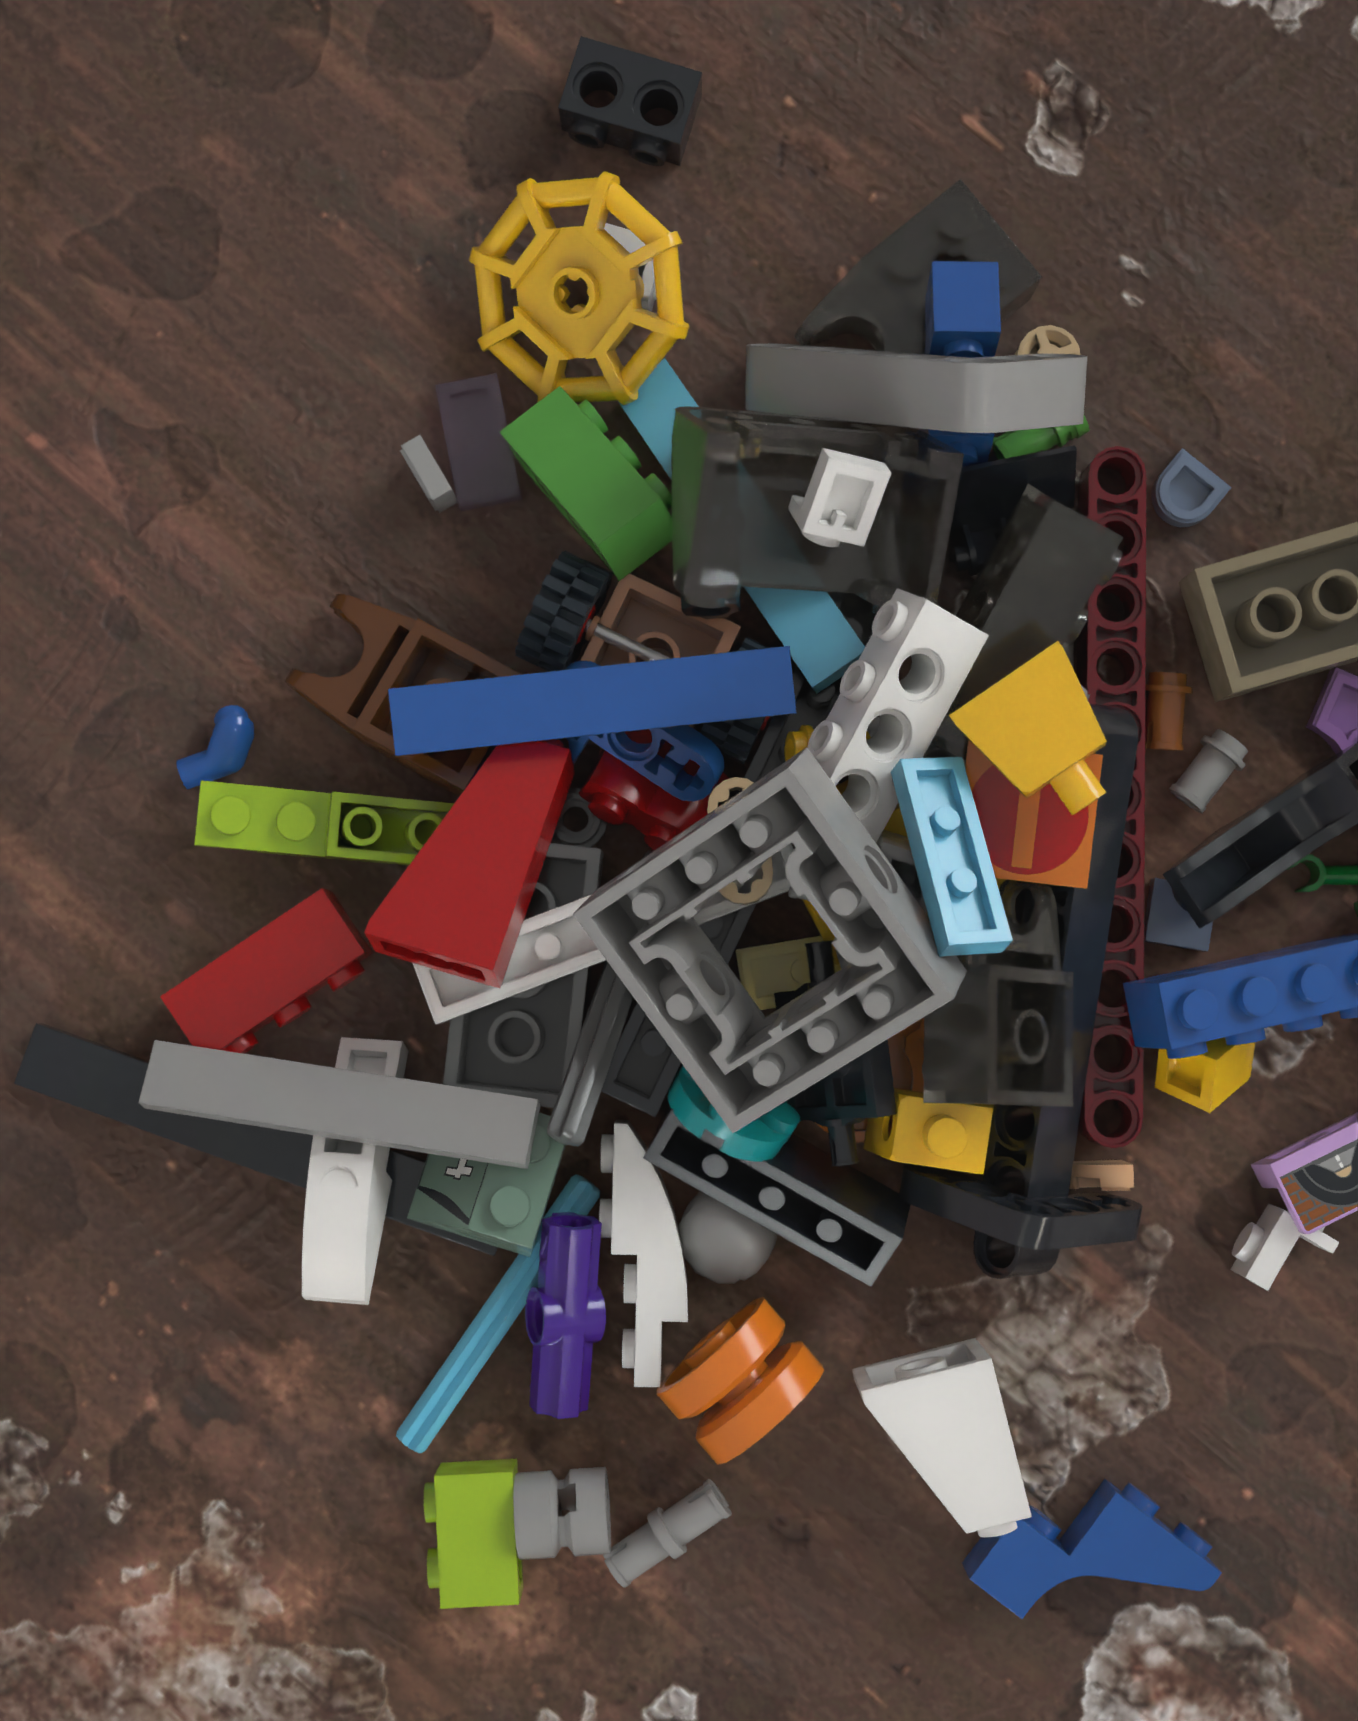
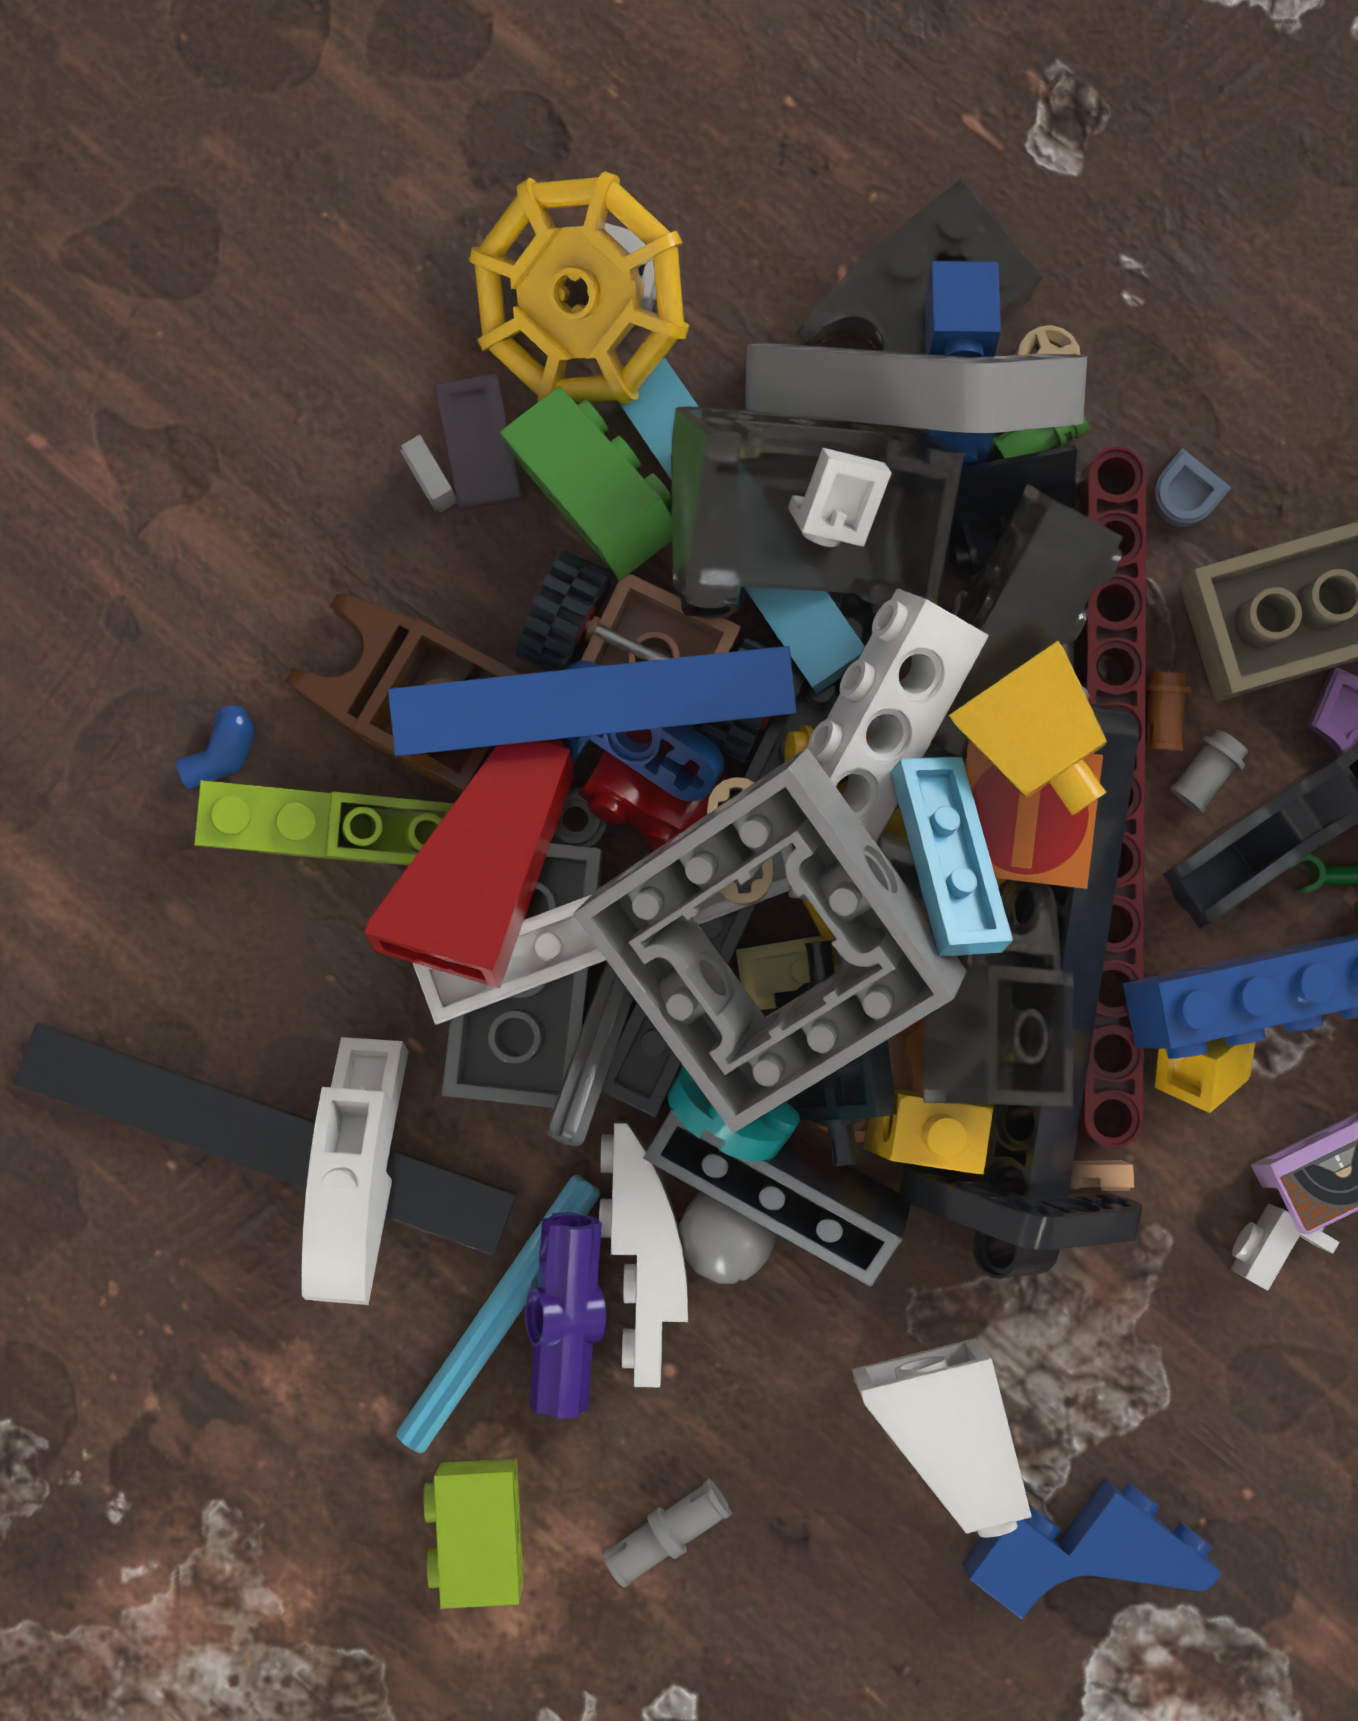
light grey tile [139,1040,541,1169] -> none
red brick [160,888,373,1054] -> none
sand green slope [407,1113,566,1257] -> none
light grey wheel [513,1467,611,1560] -> none
black brick [558,36,702,166] -> none
orange wheel [657,1296,824,1465] -> none
sand blue tile [1144,878,1213,952] -> none

